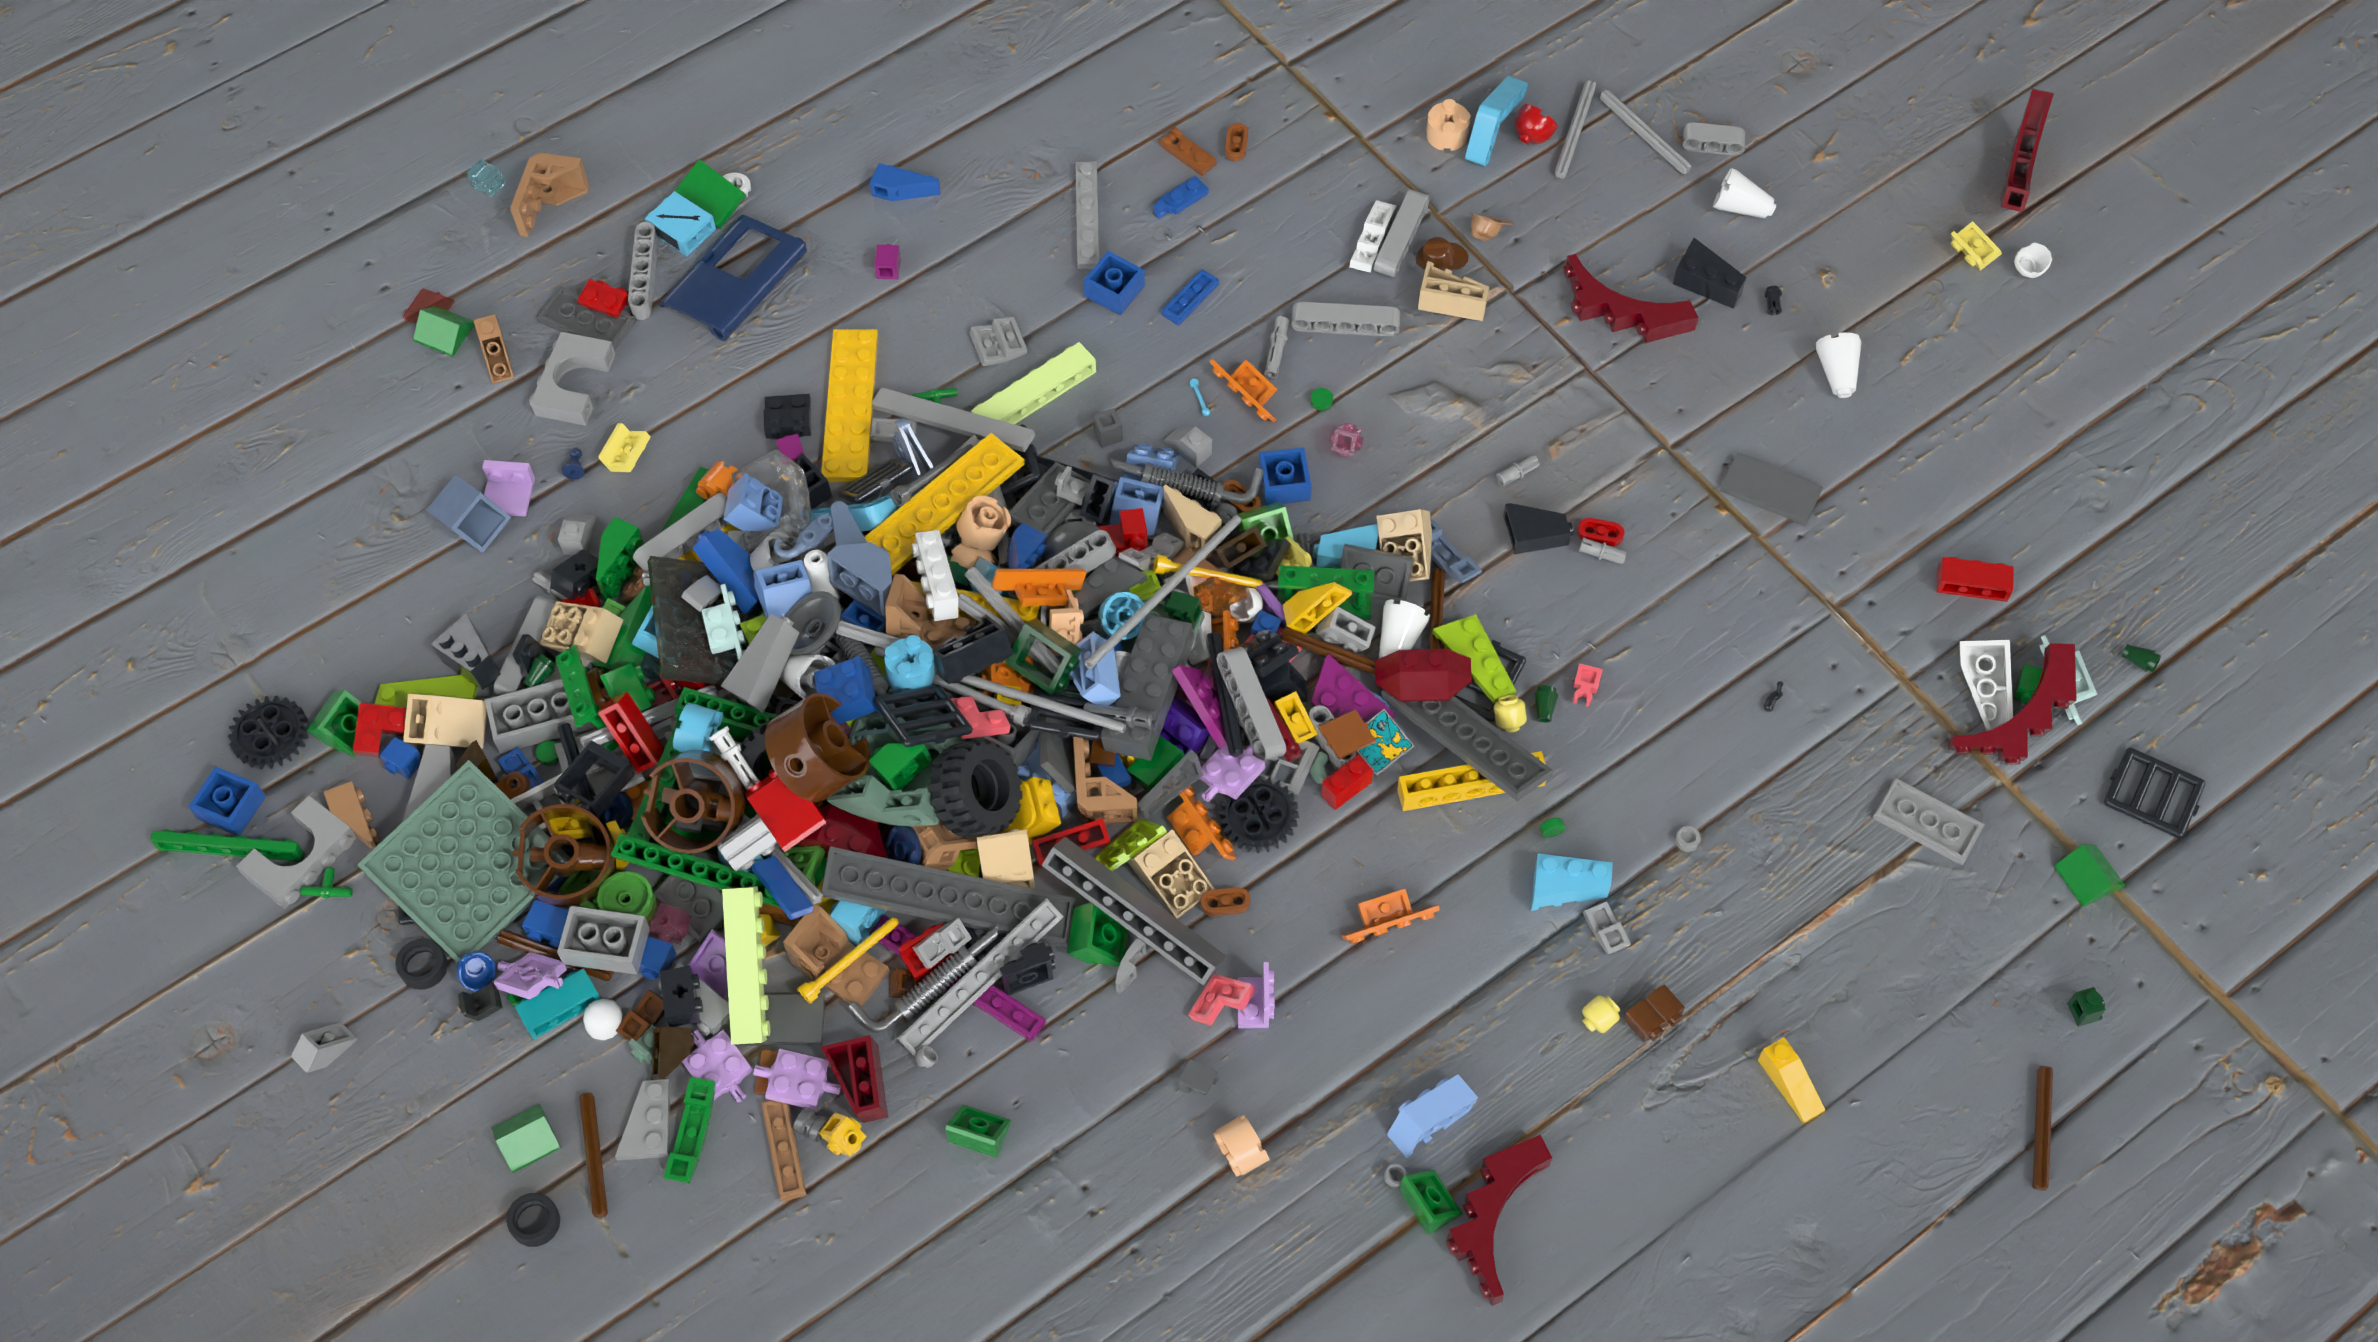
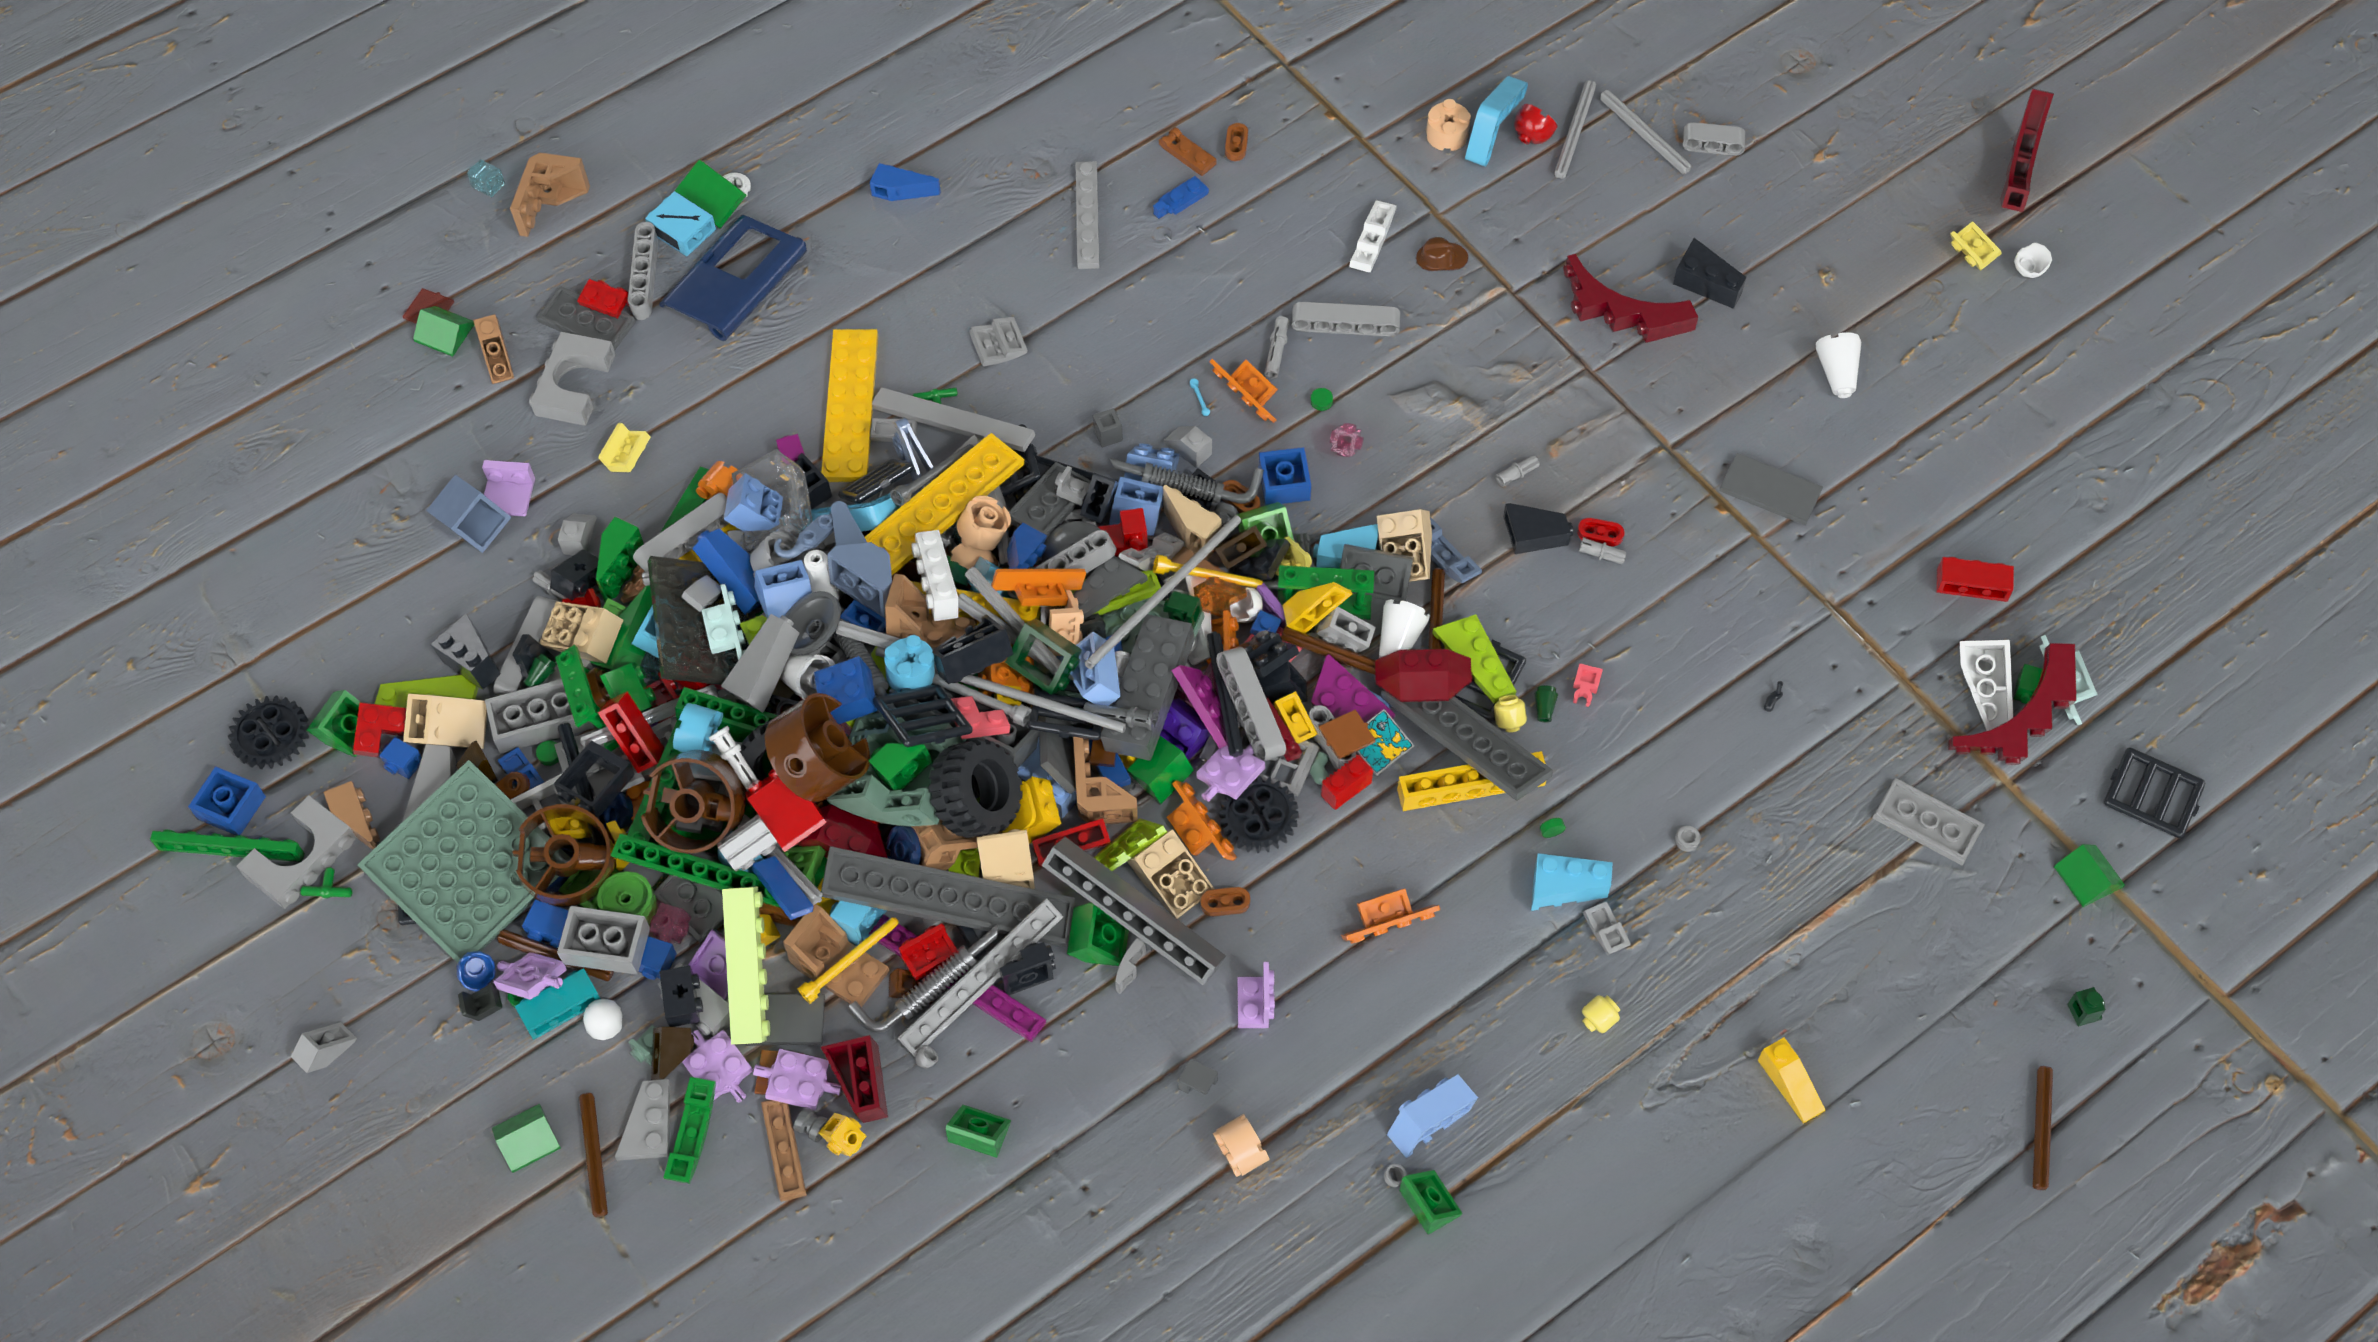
black tyre [395,939,448,990] -> none
black tyre [506,1193,561,1247] -> none
dark blue piece [562,448,584,479] -> none
reddish brown slope [616,989,665,1041] -> none
black plate [764,394,811,439] -> none
magenta brick [874,244,901,280] -> none
light grey slope [913,918,972,968] -> none
yellowish green brick [971,342,1096,424] -> none
blue brick [1083,251,1145,315] -> none
medium azure cylinder [1098,592,1145,640] -> none
dark grey wing [1137,749,1203,820] -> none
blue tile [1161,269,1219,326] -> none
coral plate [1188,974,1256,1026] -> none
light grey beam [1374,189,1430,278] -> none
tan wedge [1418,261,1489,321] -> none
dark red arch [1446,1135,1552,1306] -> none
medium nougat piece [1469,212,1515,241] -> none
reddish brown brick [1624,984,1685,1042] -> none
white cone [1713,168,1776,219] -> none
black pin [1764,285,1782,315] -> none
dark green cone [2122,644,2161,672] -> none

